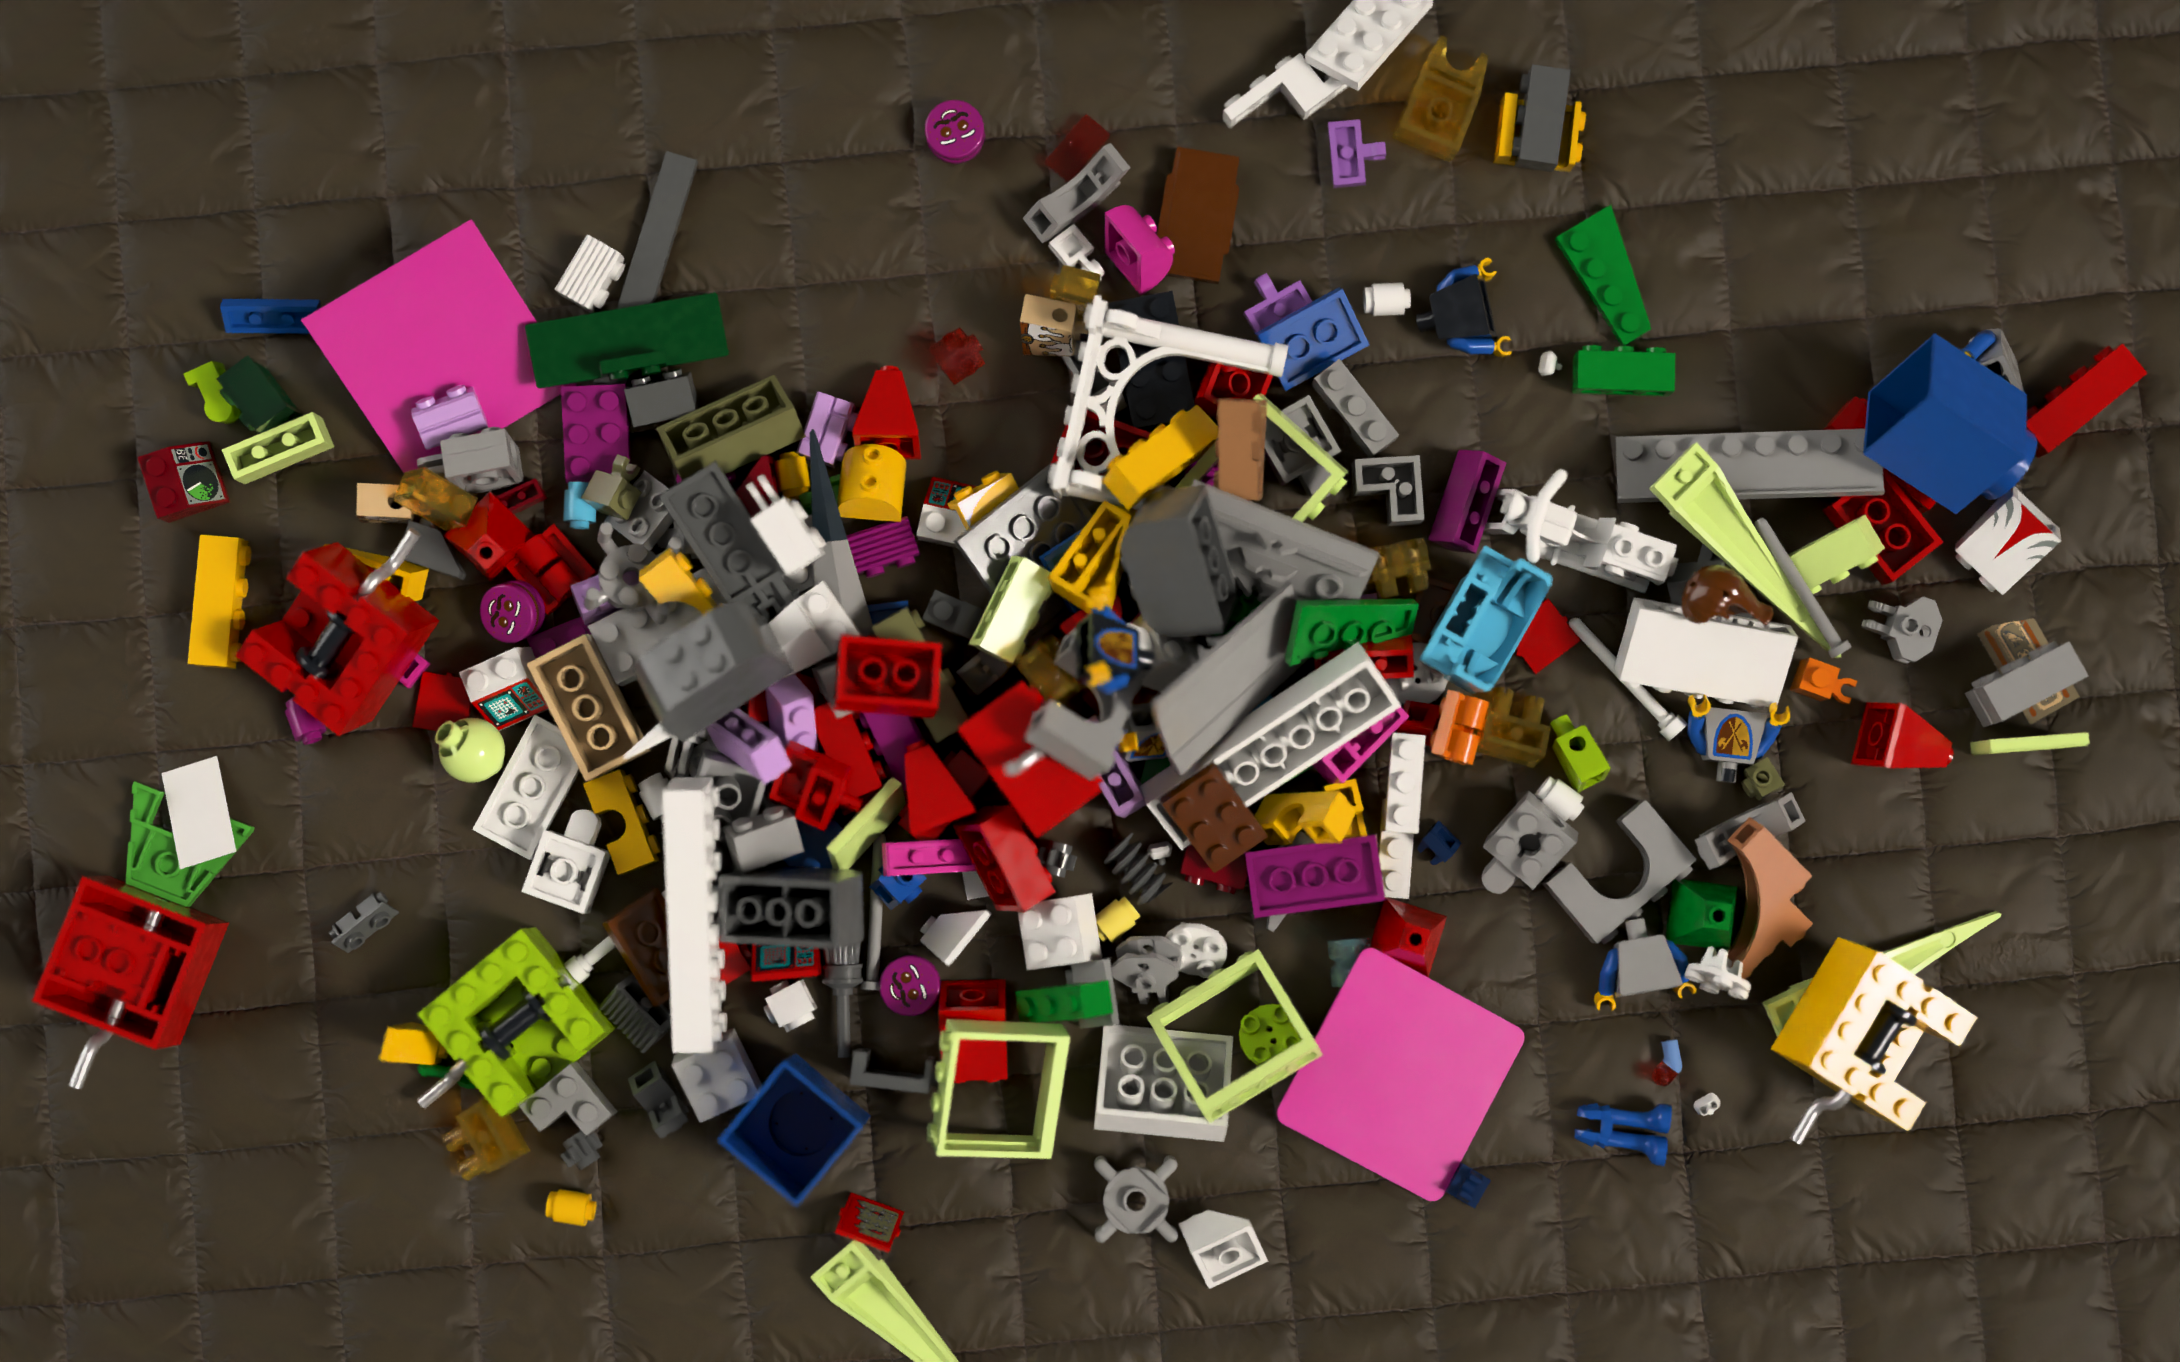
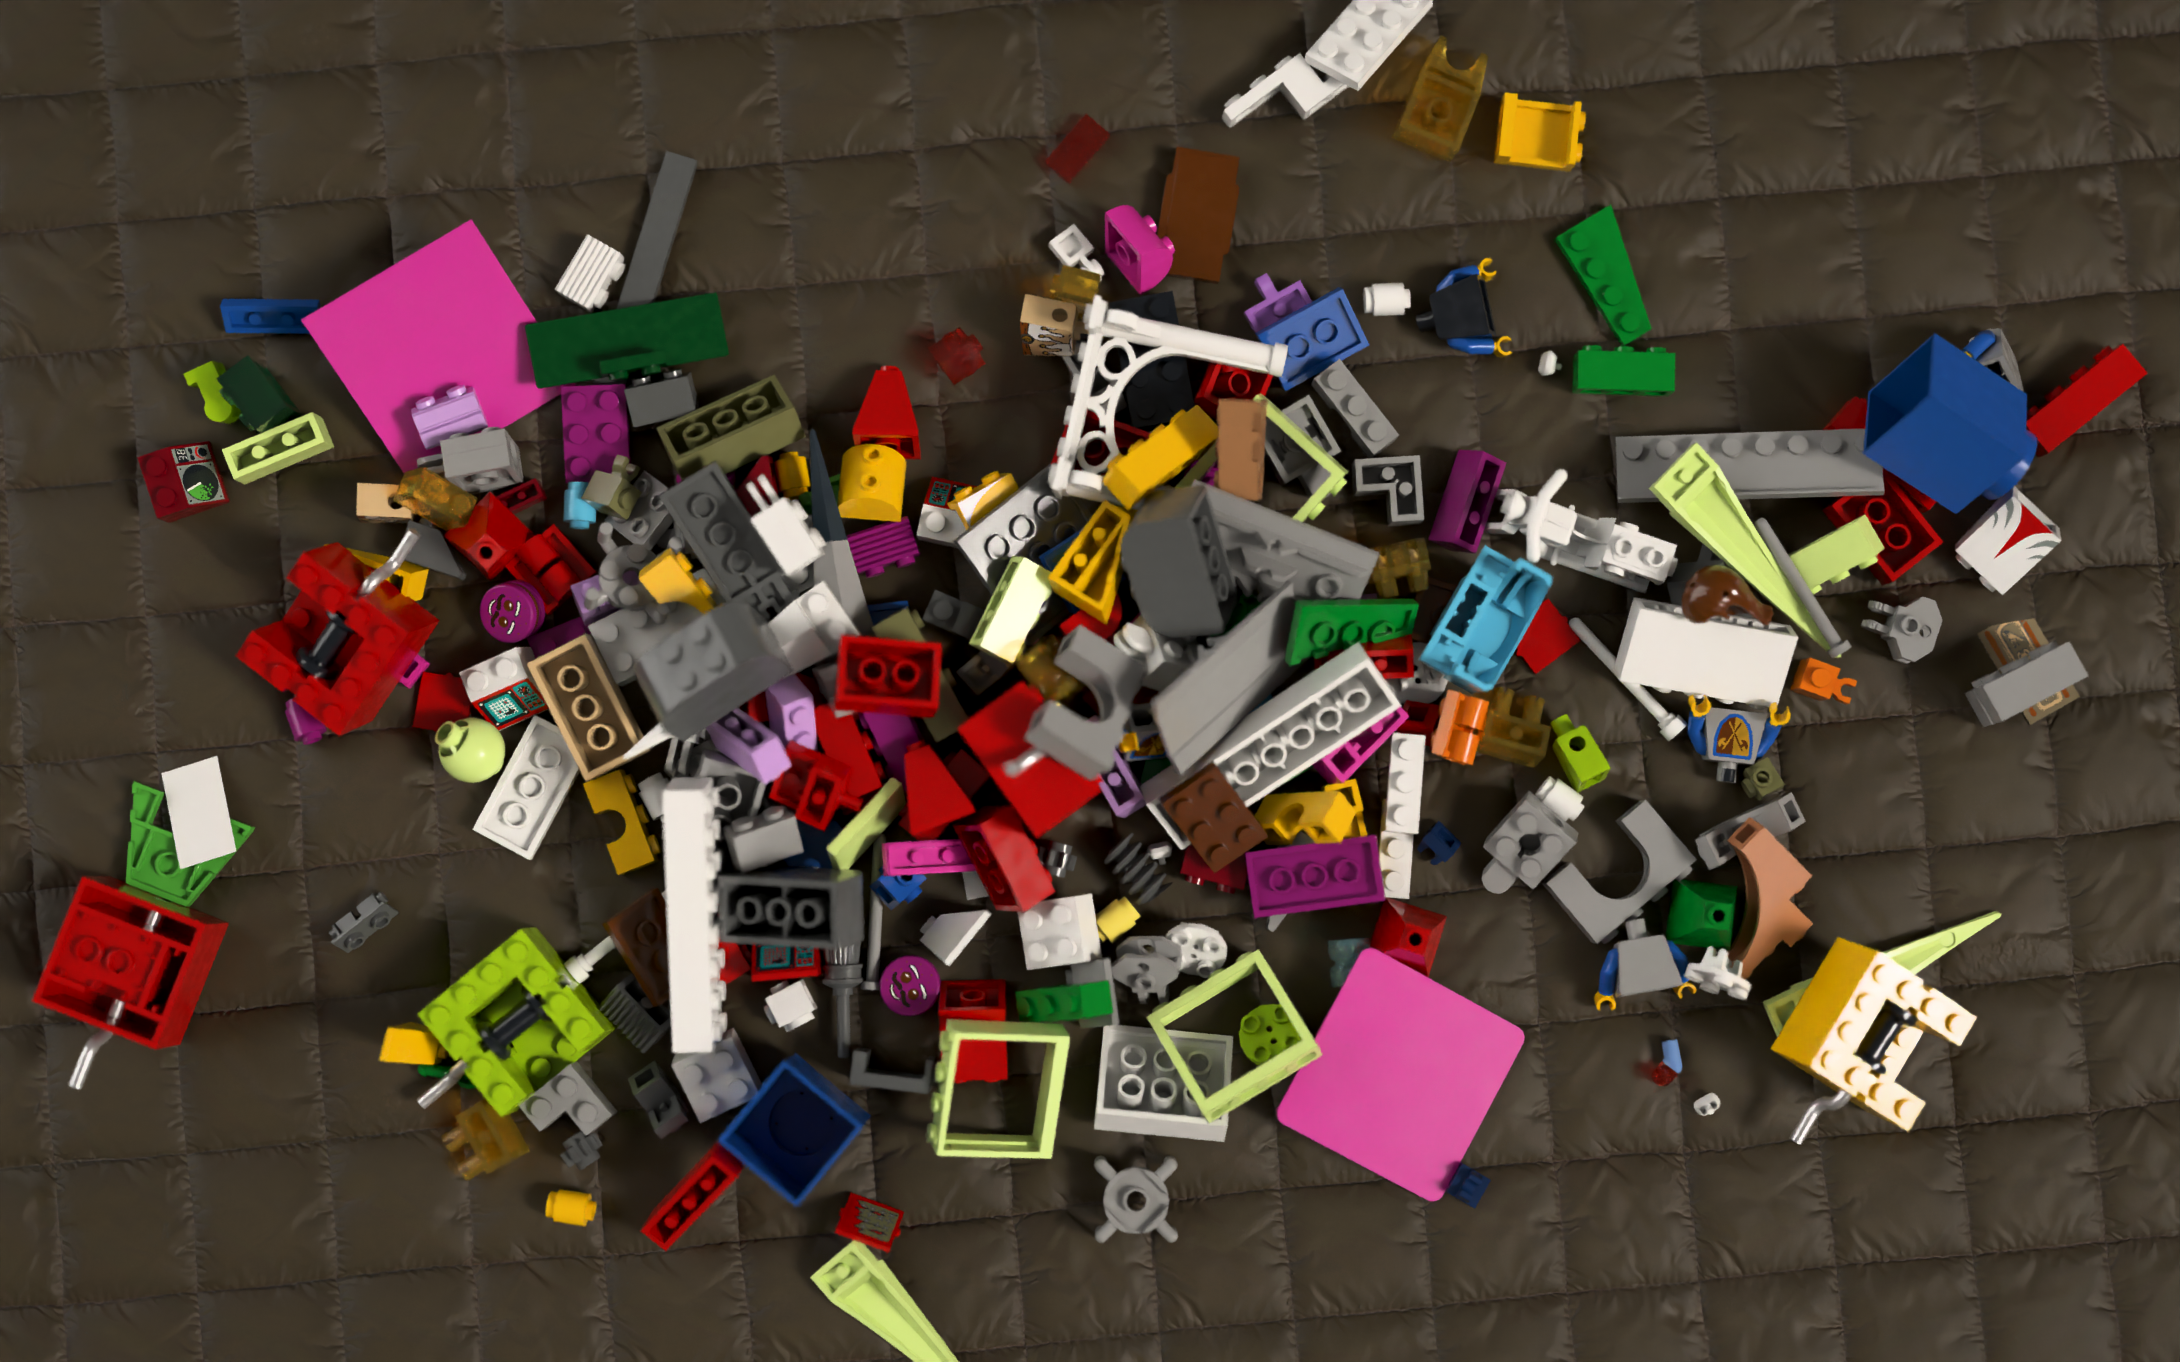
yellow brick [188,535,251,669] -> none
white brick [521,809,610,914] -> none
lavender brick [796,391,858,468] -> none
magenta head [925,100,985,164] -> none
light grey arch [1023,143,1130,243] -> none
torso [1076,586,1154,695] -> none
white slope [1179,1210,1268,1289] -> none
medium lavender plate [1328,119,1386,188] -> none
dark grey brick [1512,64,1571,172] -> none
blue piece [1574,1103,1672,1166] -> none
red slope [1851,702,1954,768] -> none
yellowish green tile [1970,732,2090,755] -> none
none -> red brick [640,1141,746,1251]

